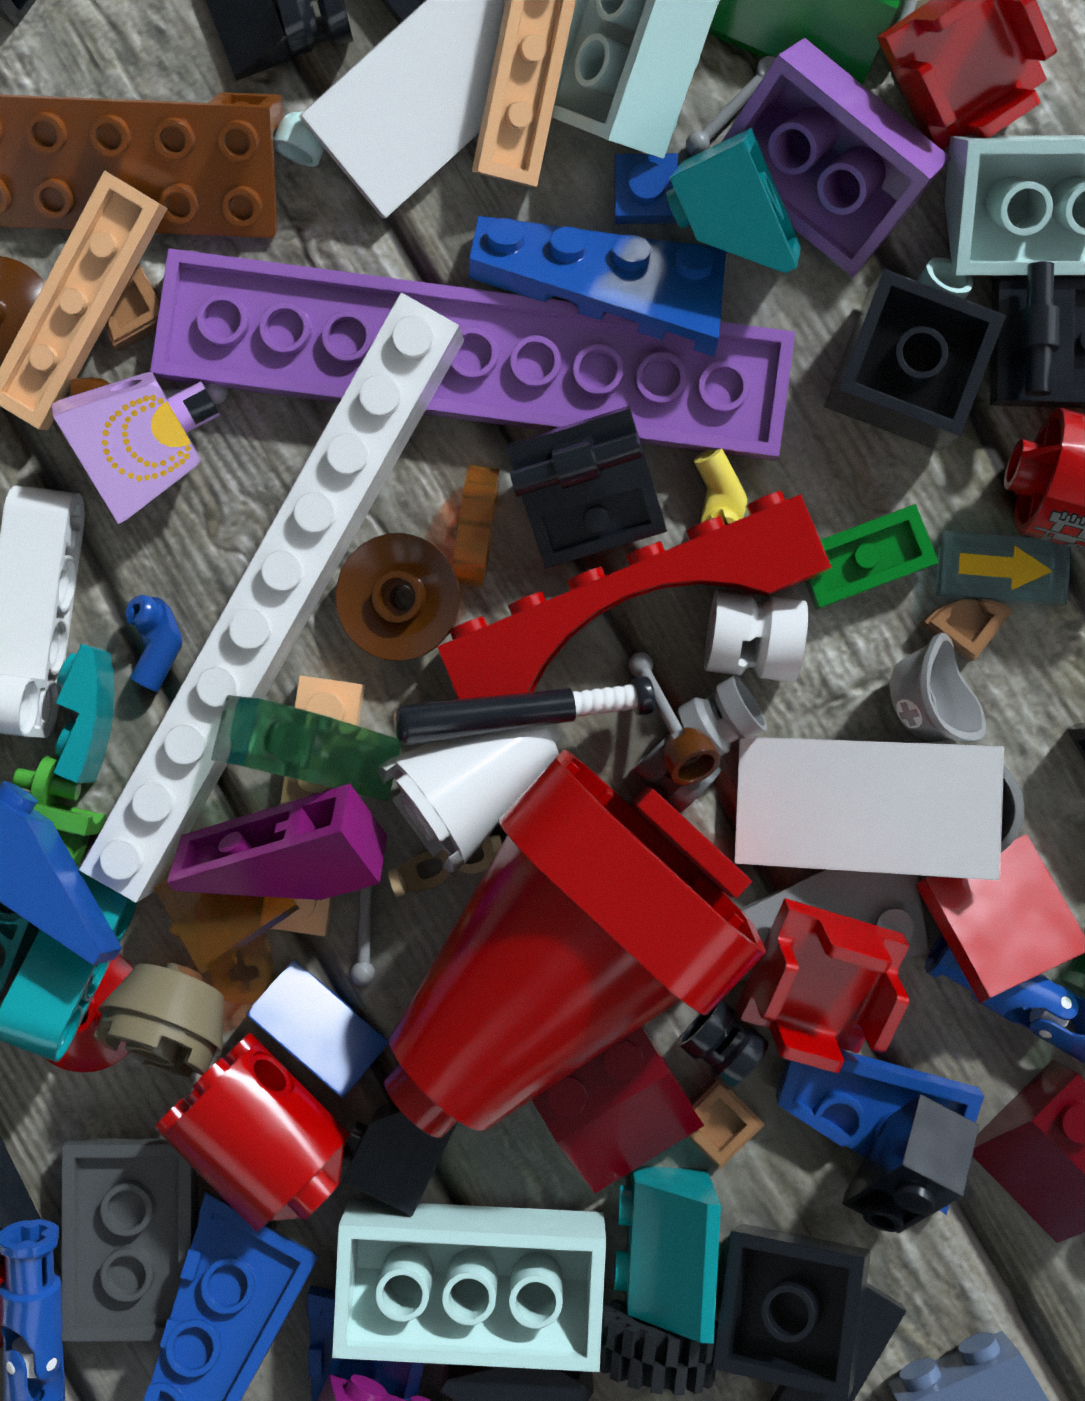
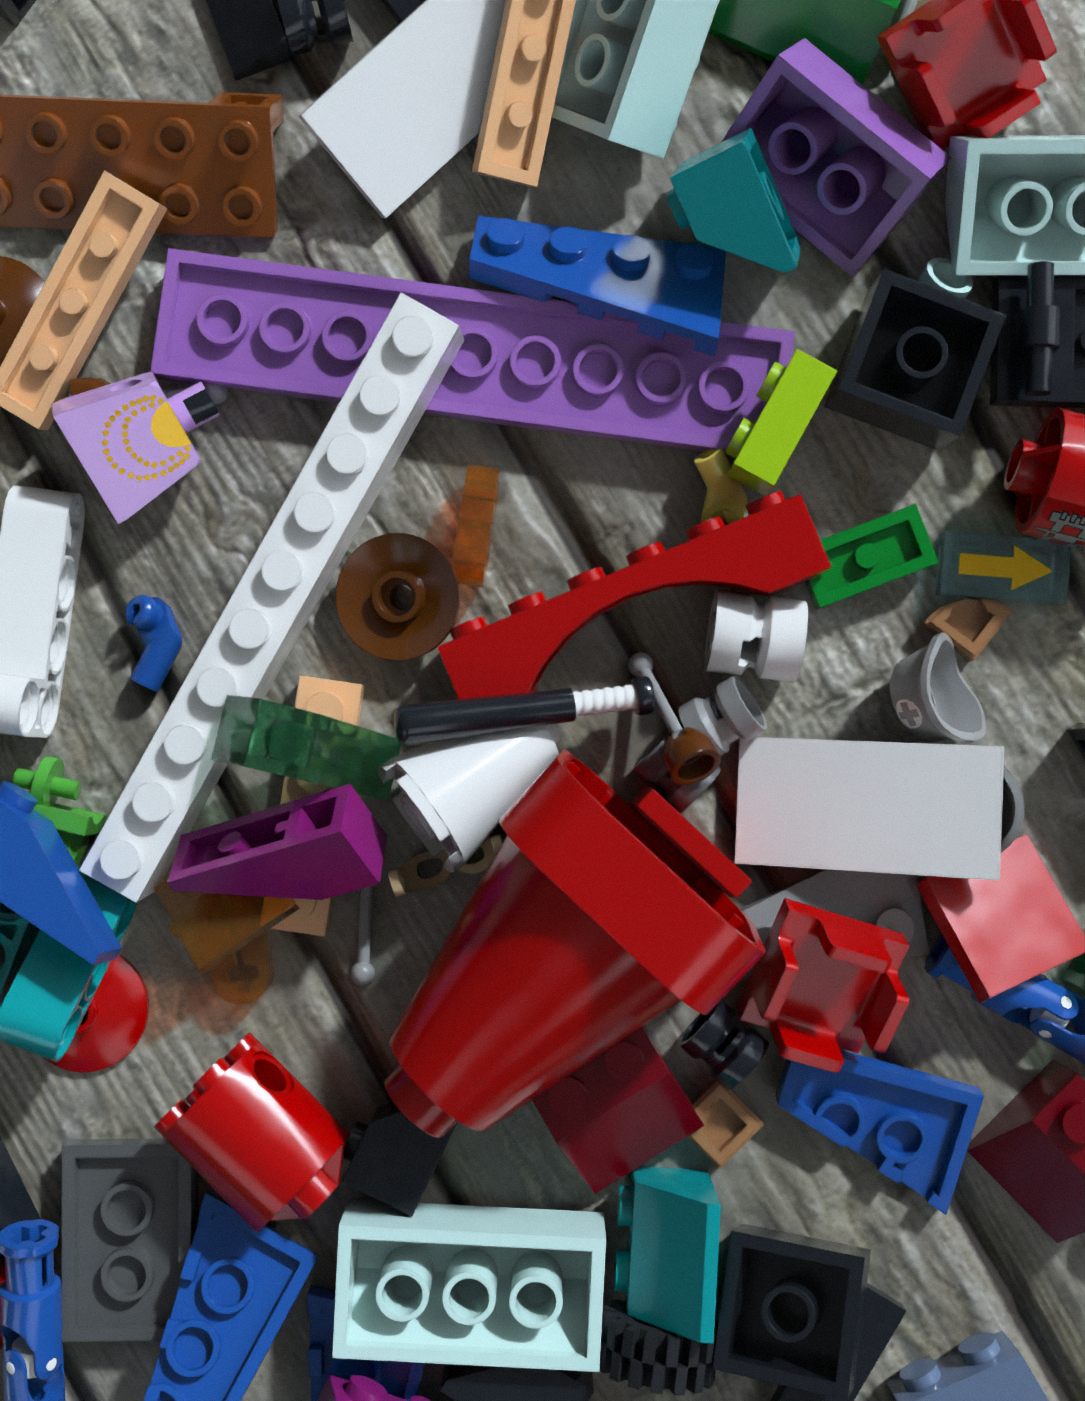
teal slope [54,643,115,783] -> none
dark tan cone [93,963,224,1078] -> none
medium nougat tile [106,263,161,352] -> none
slope [246,959,389,1098] -> none
light aqua hinge [273,111,324,167] -> none
black plate [506,405,667,569] -> none
blue plate [614,153,678,224] -> none
light grey hinge [686,56,776,156] -> none
black slope [842,1094,979,1234] -> none
none -> lime piece [725,349,838,496]

